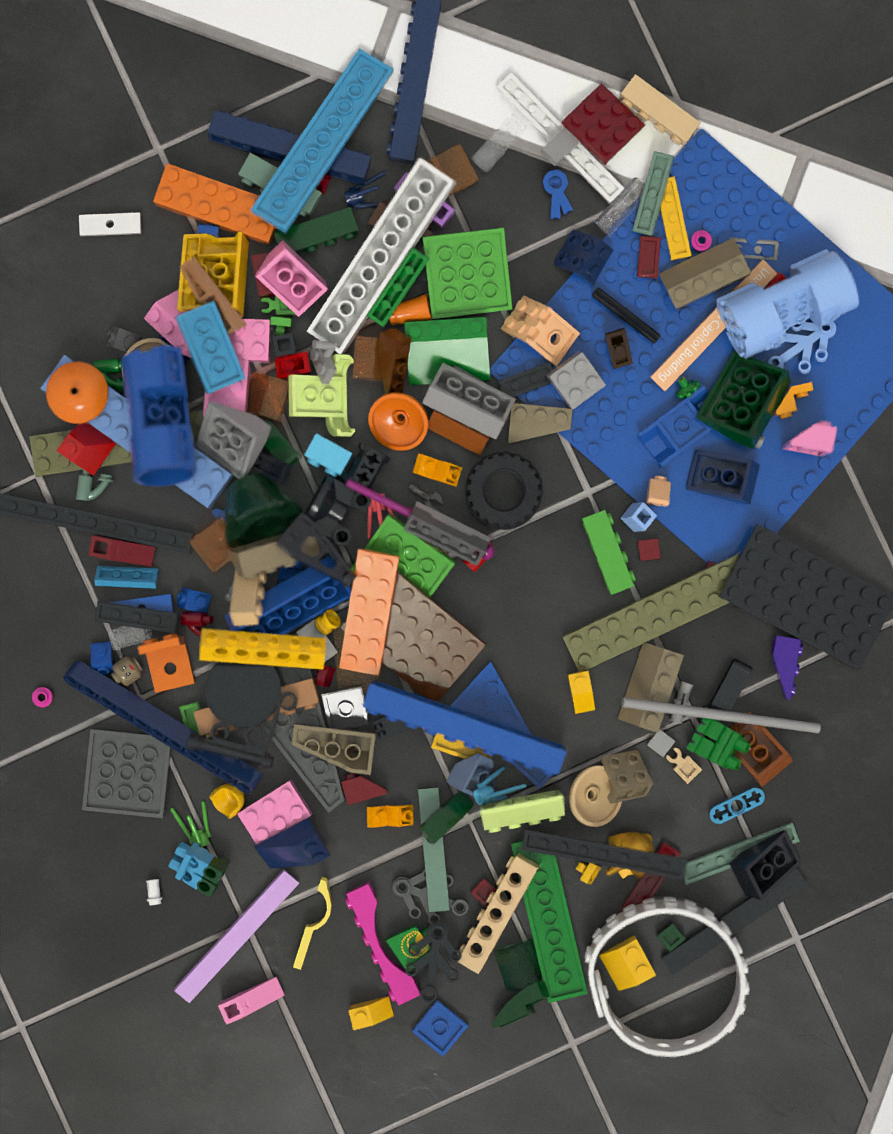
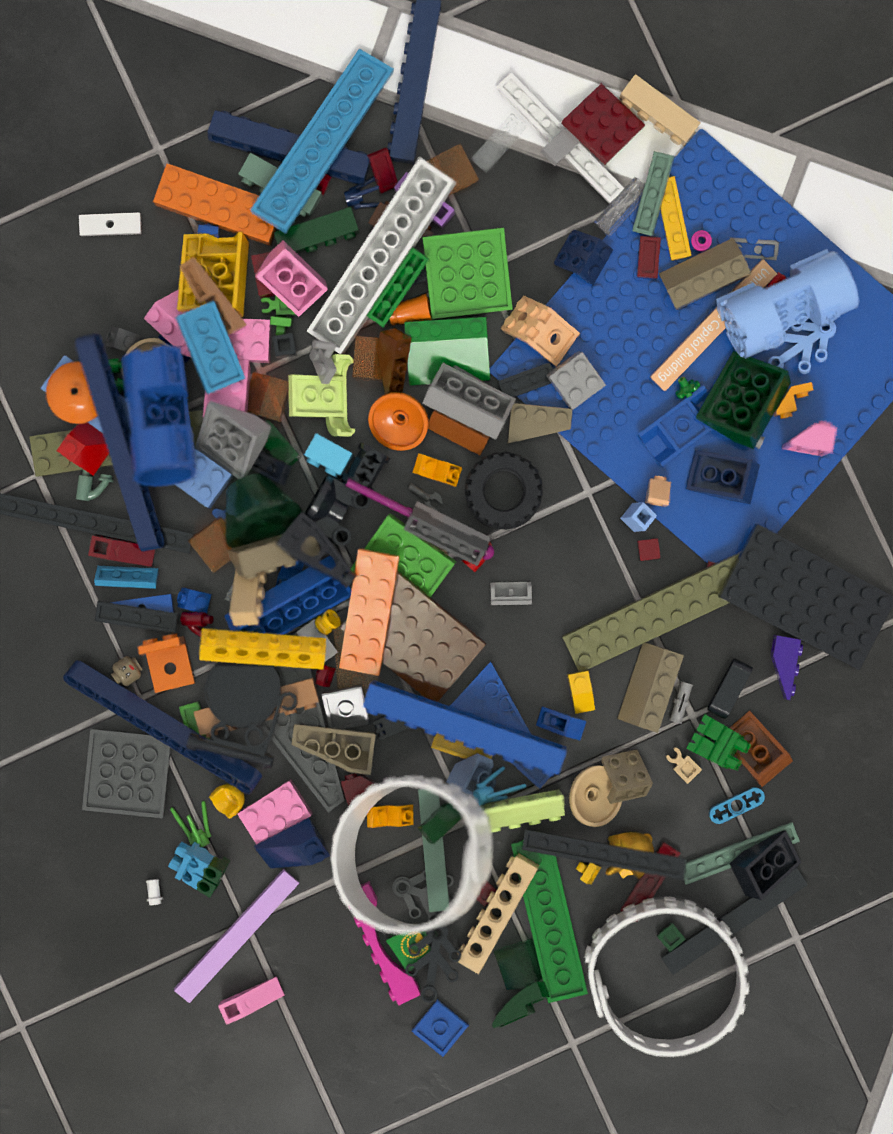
dark pink plate [32,687,53,707] -> none
blue bracket [90,641,114,675] -> none
clear plate [107,626,153,651] -> none
red slope [275,352,311,379] -> none
light yellow piece [293,877,332,970] -> none
yellow slope [348,996,394,1030] -> none
coral plant [367,494,395,539] -> none
blue piece [543,170,573,219] -> none
bright green brick [581,510,636,595] -> none
black axle [592,287,661,344] -> none
yellow slope [599,935,656,991] -> none
dark brown slope [604,328,633,369] -> none
light grey piece [621,697,821,733] -> none
light grey tile [647,729,675,757] -> none
none -> dark blue beam [75,333,164,552]
none -> white piece [331,776,492,934]
none -> dark red tile [367,147,398,193]
none -> light grey hinge [490,582,532,605]
none -> blue slope [536,706,586,740]

